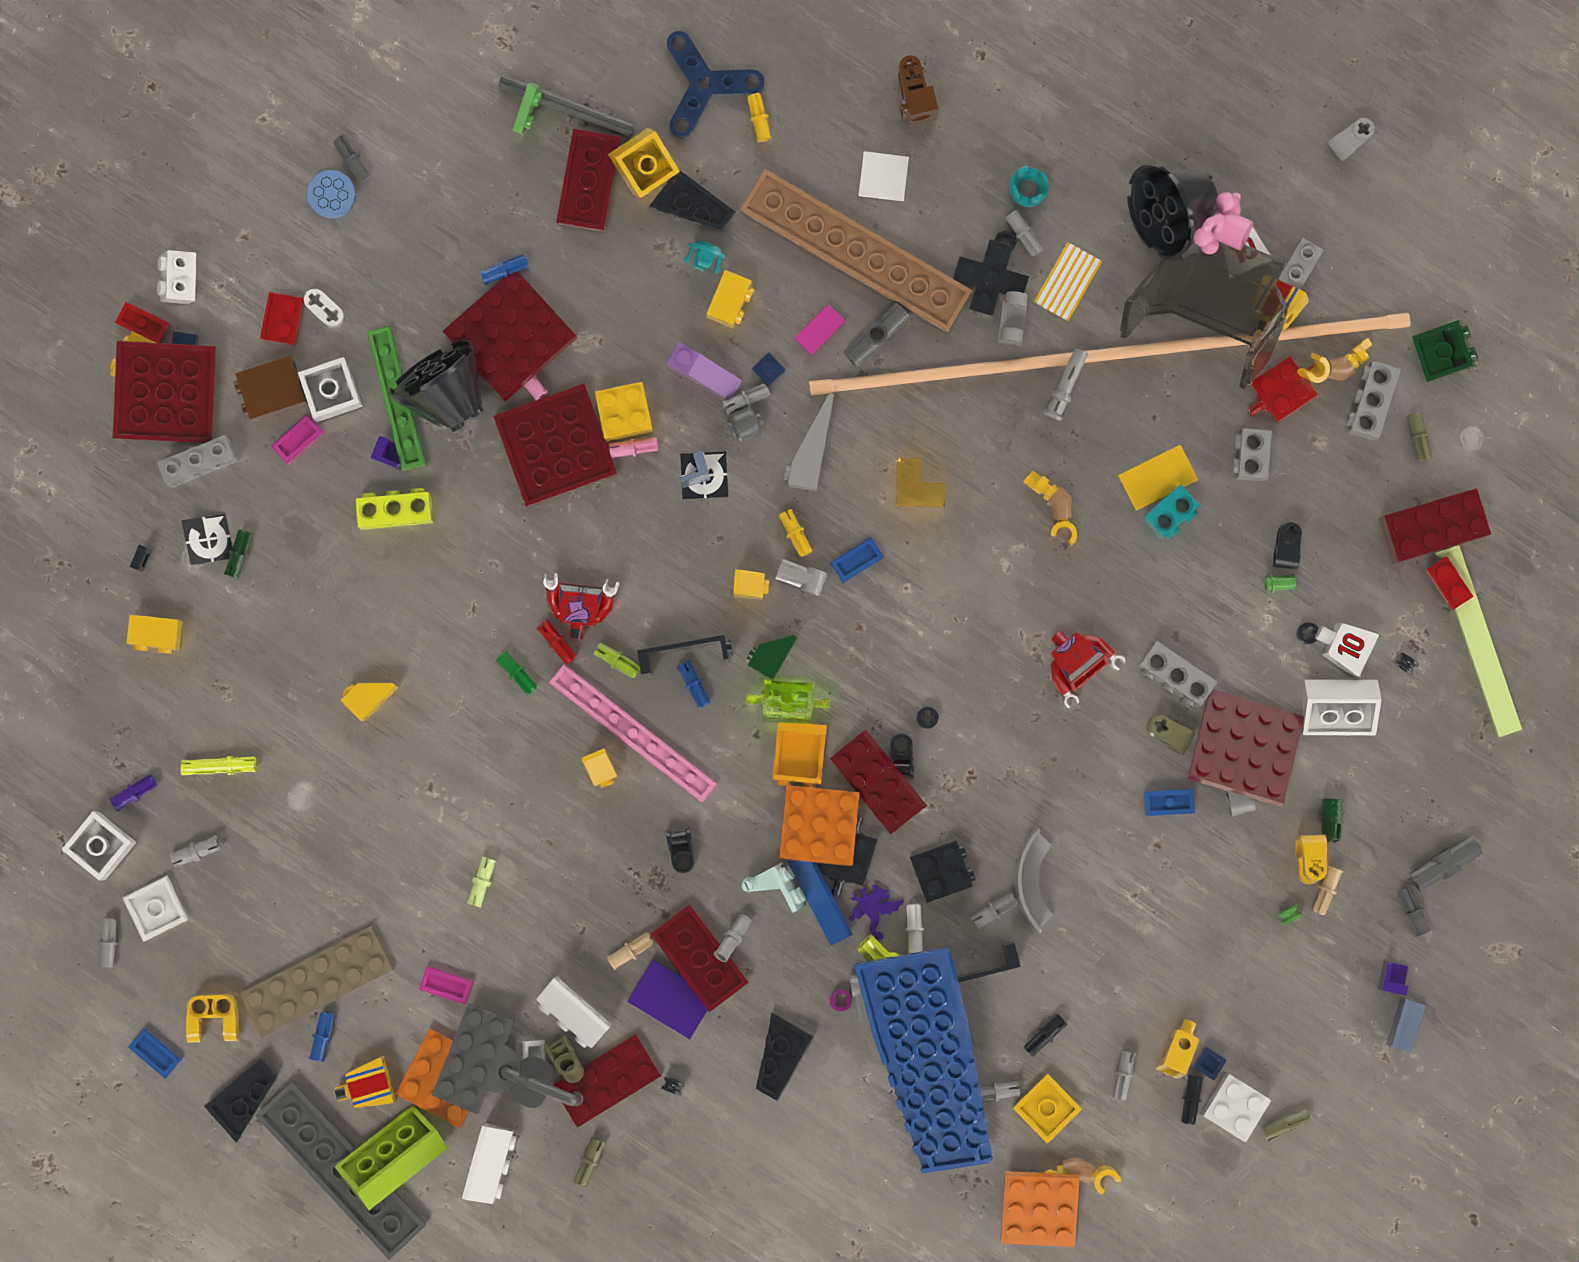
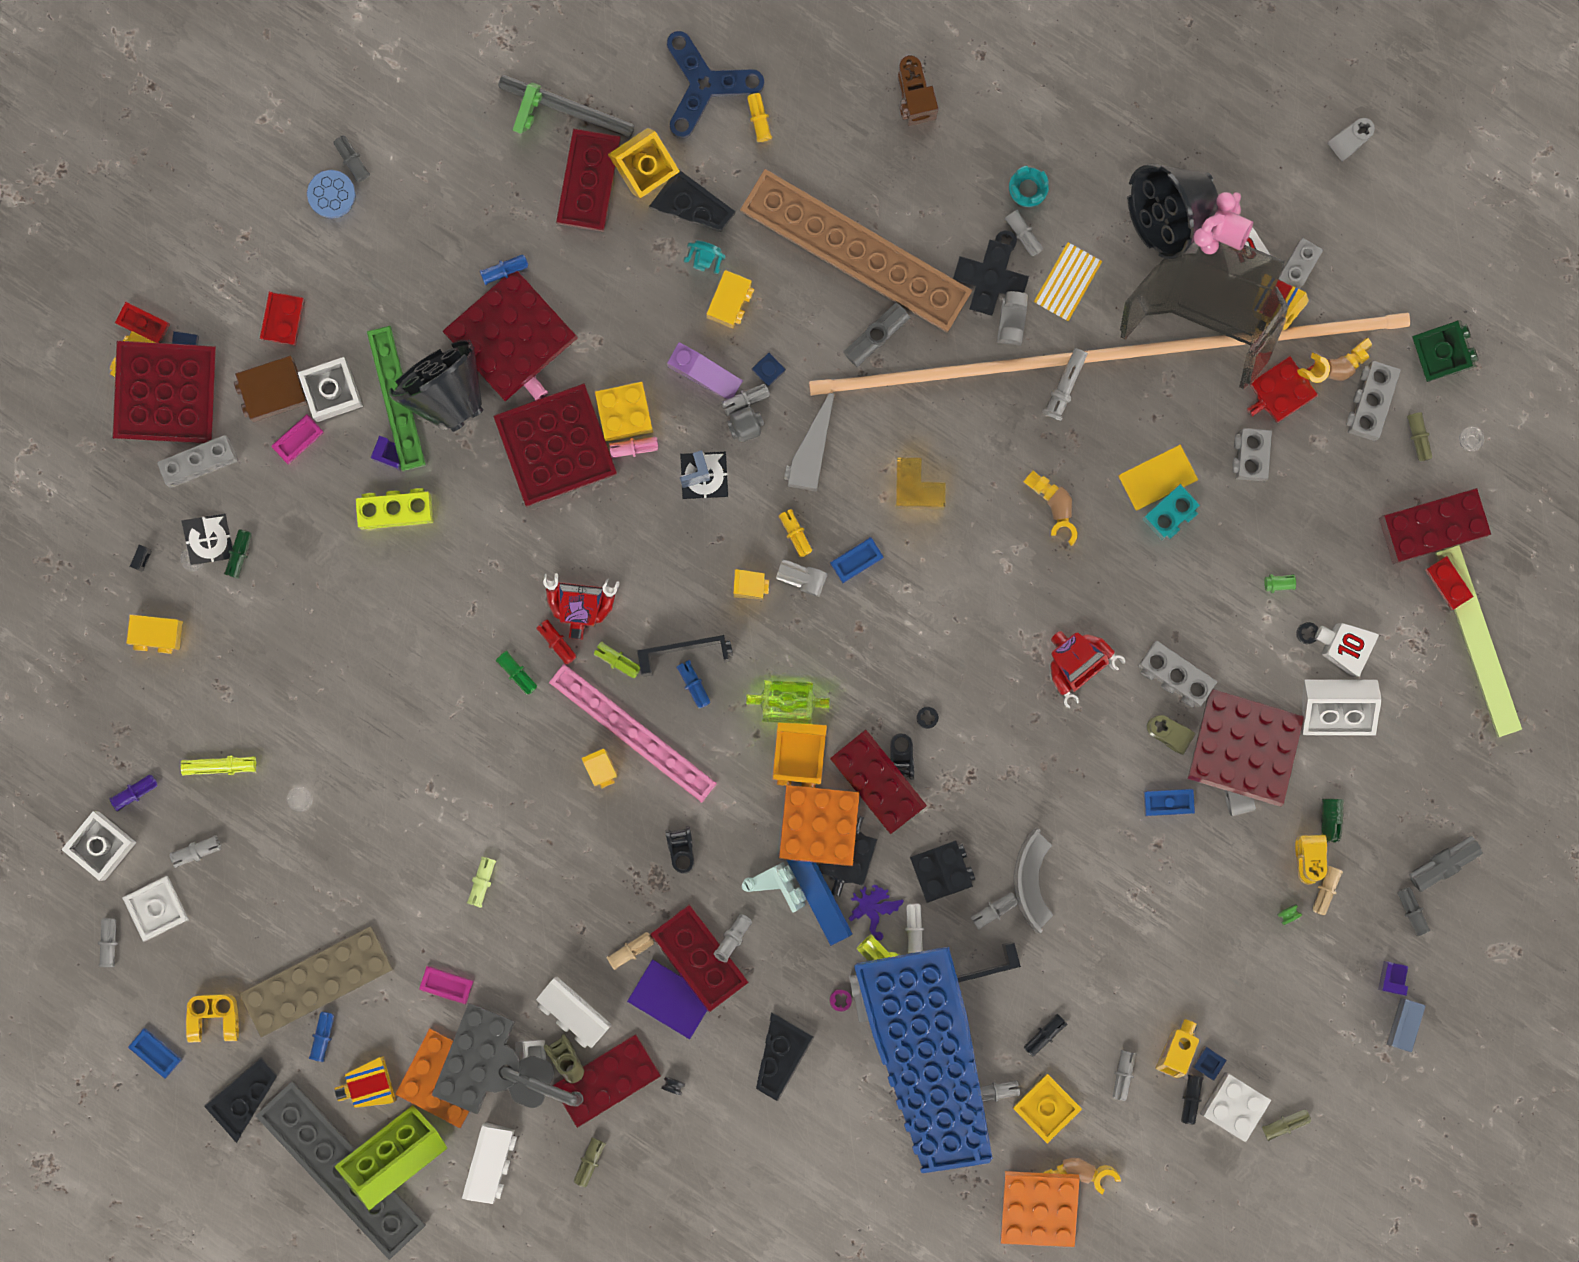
white brick [157,250,196,304] -> none
white beam [304,289,345,328] -> none
yellow slope [340,683,398,722] -> none
dark green slope [746,635,797,681] -> none
dark pink tile [794,304,846,356] -> none
white sticker [858,151,909,202] -> none
black piece [1273,522,1302,570] -> none
black bush [1394,652,1419,675] -> none

